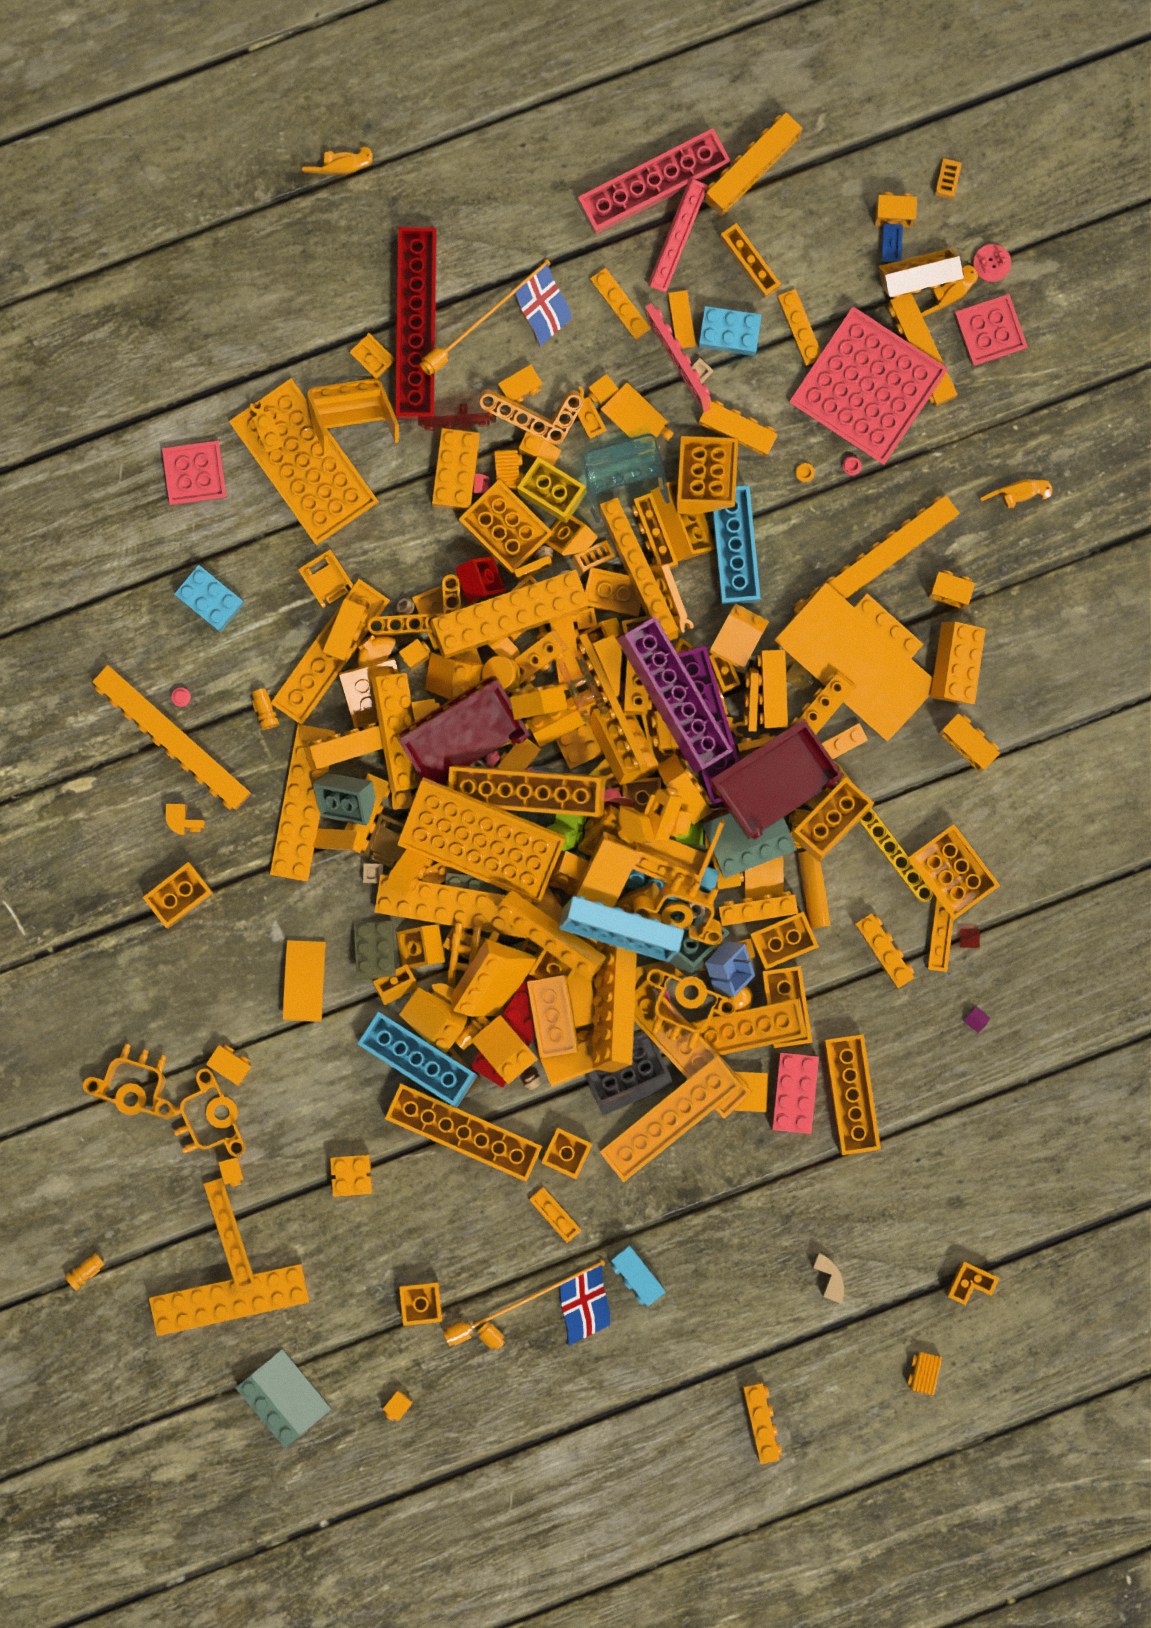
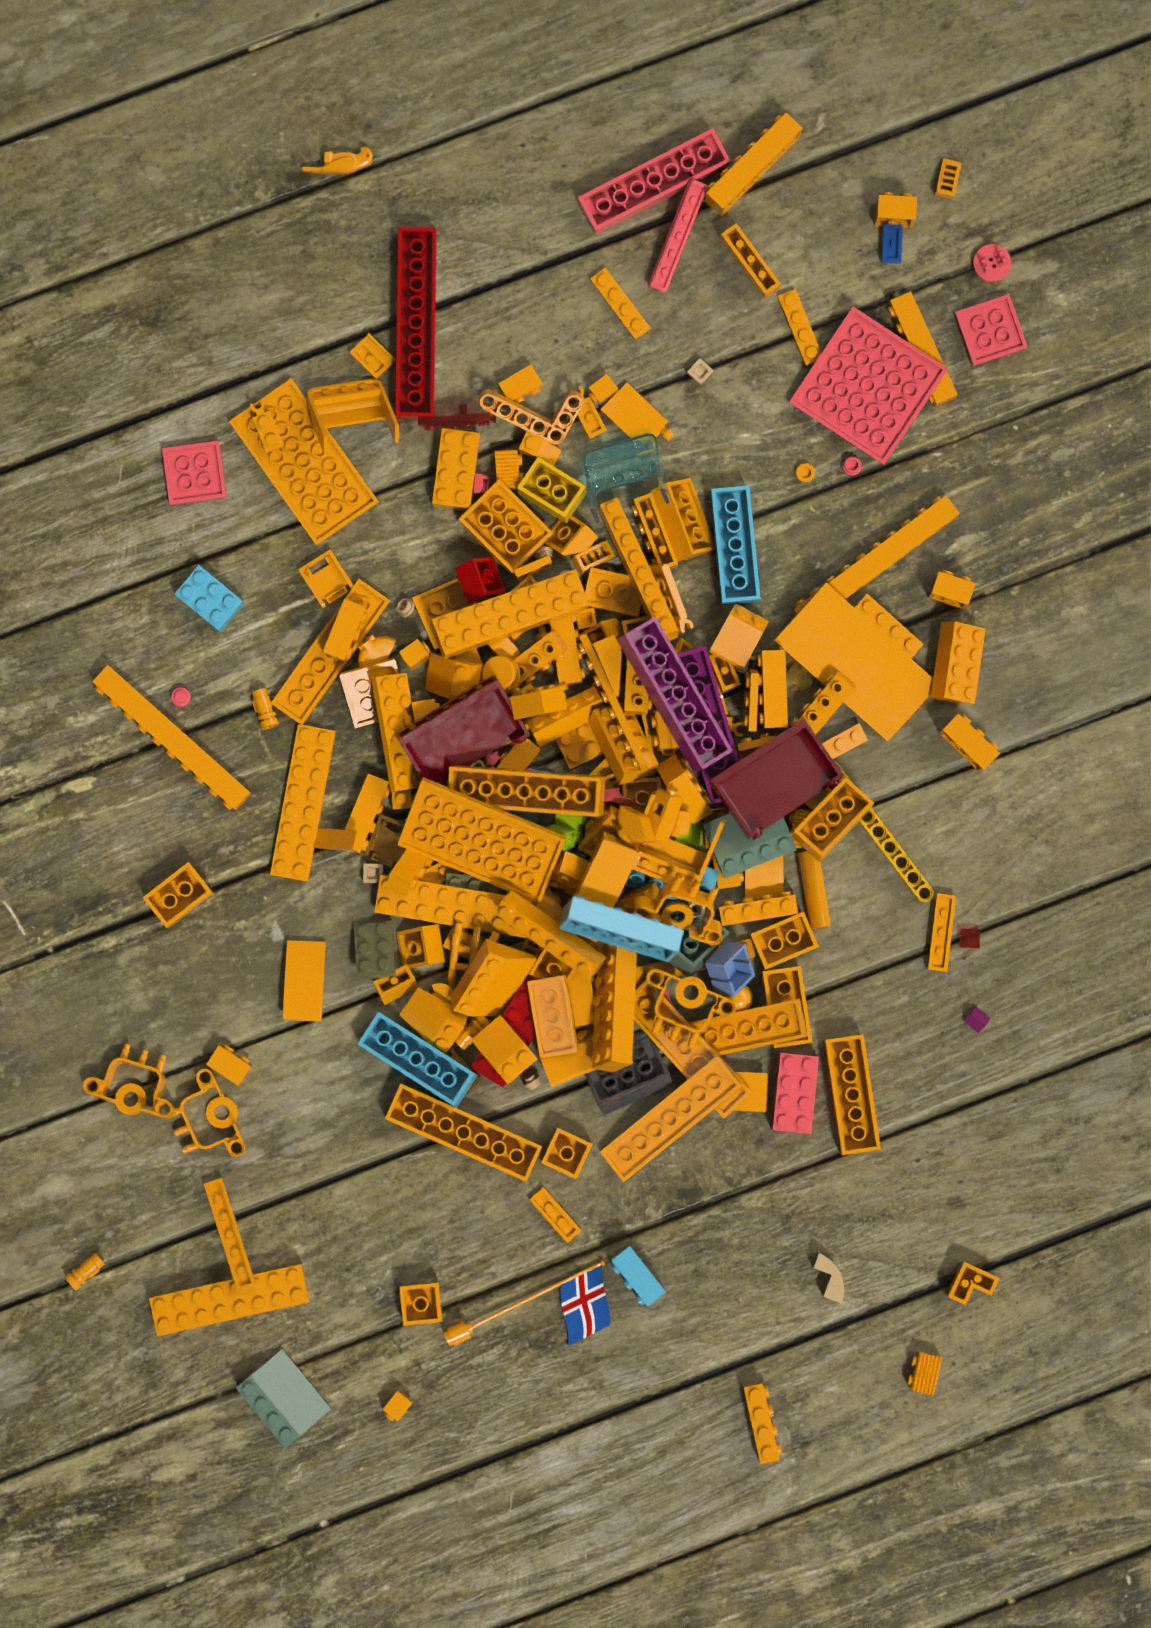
light orange brick [166,804,206,836] -> none
light orange brick [218,1157,245,1187] -> none
light orange brick [304,722,383,770] -> none
sand green slope [313,772,376,826] -> none
light orange piece [330,1155,373,1197] -> none
light orange beam [367,574,461,636] -> none
flag [420,259,572,375] -> none
light orange brick [476,1322,505,1350] -> none
clear yellow piece [558,654,608,722] -> none
coral plate [645,303,711,413] -> none
light orange tile [668,290,696,349] -> none
light orange slope [677,436,738,515] -> none
medium azure brick [699,306,762,356] -> none
light orange brick [699,400,778,457] -> none
light orange brick [854,913,915,989] -> none
brick [878,247,964,298] -> none
light orange slope [908,824,1000,920] -> none
light orange animal [921,265,978,317] -> none
light orange animal [980,479,1052,509] -> none

